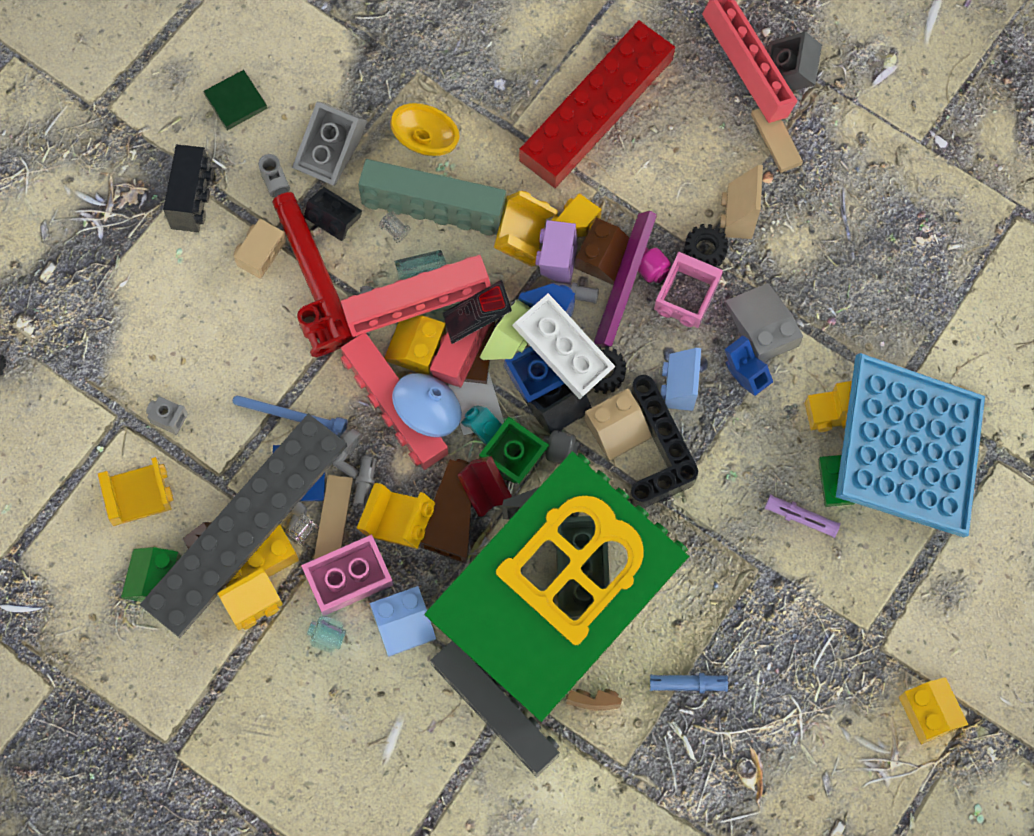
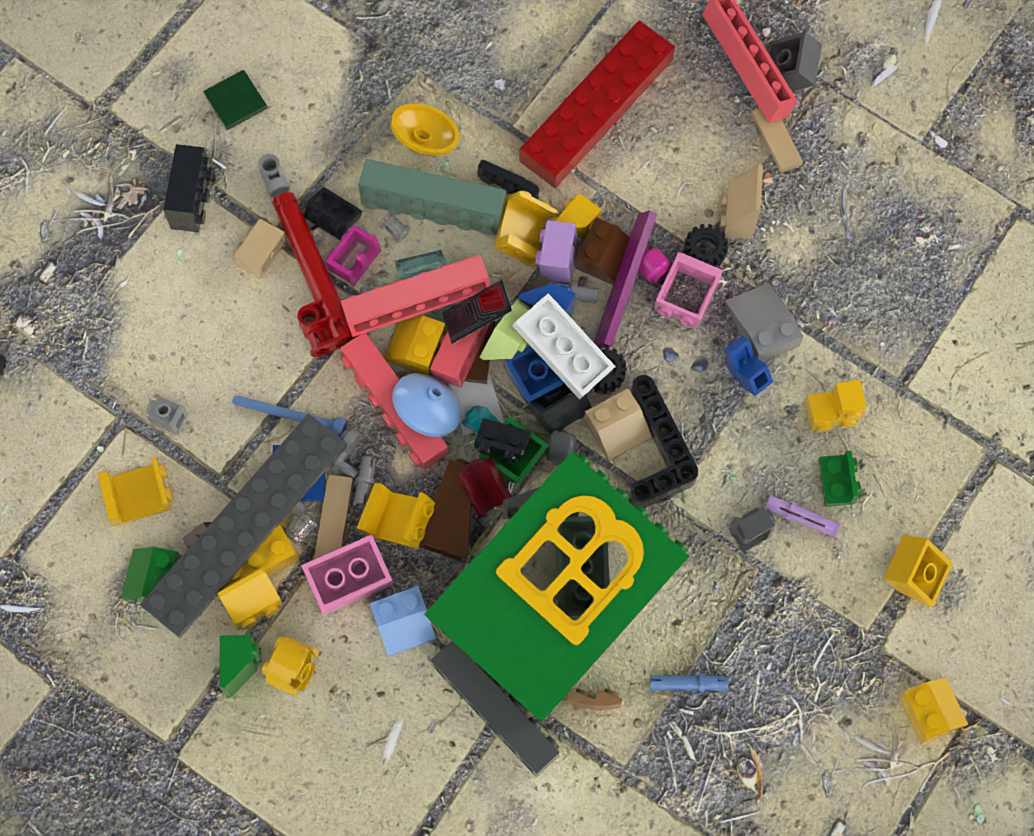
light grey slope [292,101,368,186] -> none
clear light blue head [307,615,347,653] -> none
light blue slope [660,348,701,411] -> none
dark azure tile [836,353,985,538] -> none
none -> green slope [219,635,262,697]
none -> yellow brick [262,636,319,697]
none -> dark pink window [326,225,381,287]
none -> black bracket [474,418,531,463]
none -> black hinge [477,160,540,200]
none -> dark grey window [729,507,775,553]
none -> yellow slope [883,535,953,607]

